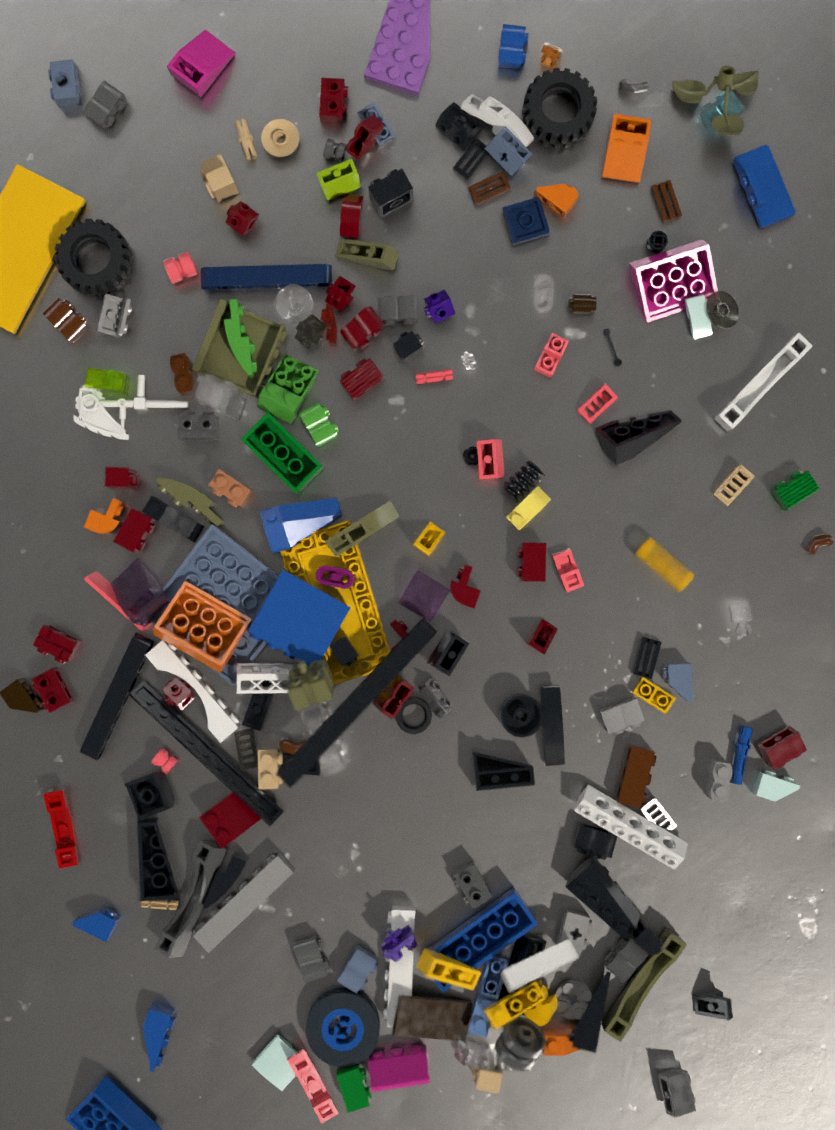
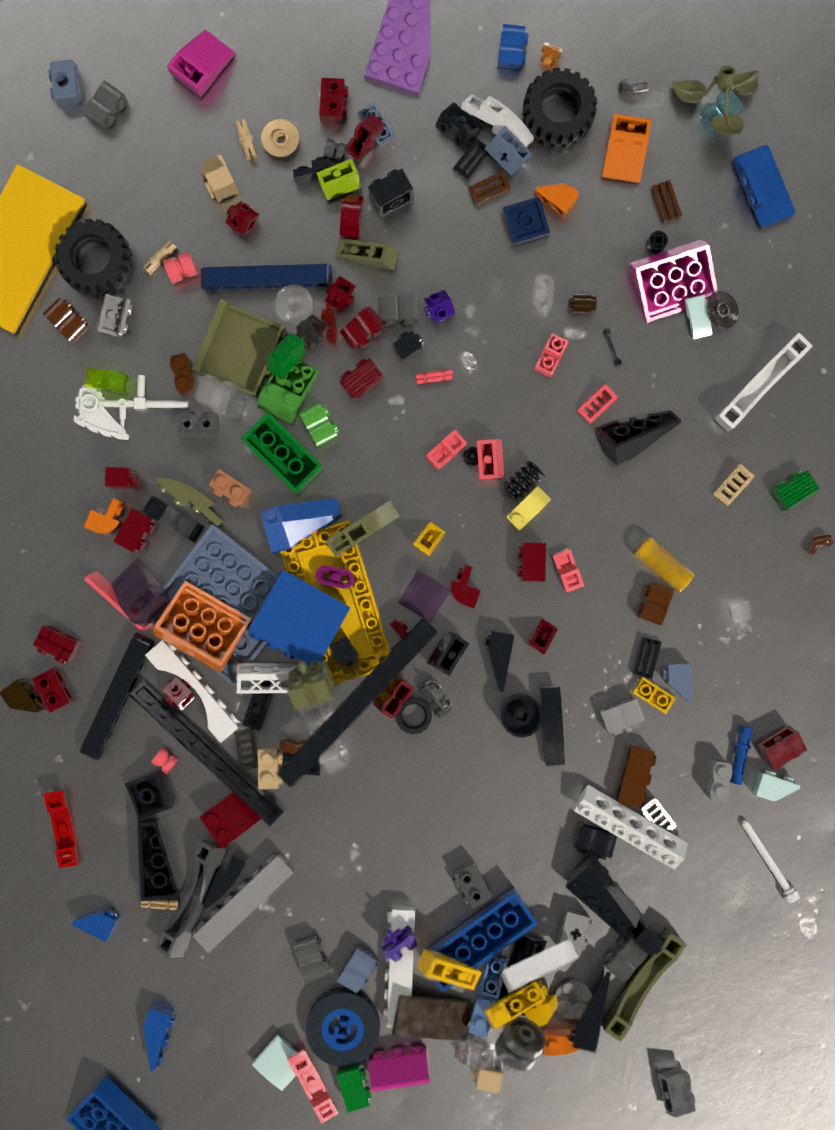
bright green slope [224,299,258,378] -> none
black wedge [472,752,535,791] -> none
black slope [694,992,733,1020] -> none
none -> tan pin [142,240,178,275]
none -> green brick [267,333,304,379]
none -> black slope [293,157,332,183]
none -> coral slope [425,430,468,471]
none -> black slope [485,631,515,692]
none -> reddish brown brick [636,582,675,626]
none -> white piece [741,820,801,904]

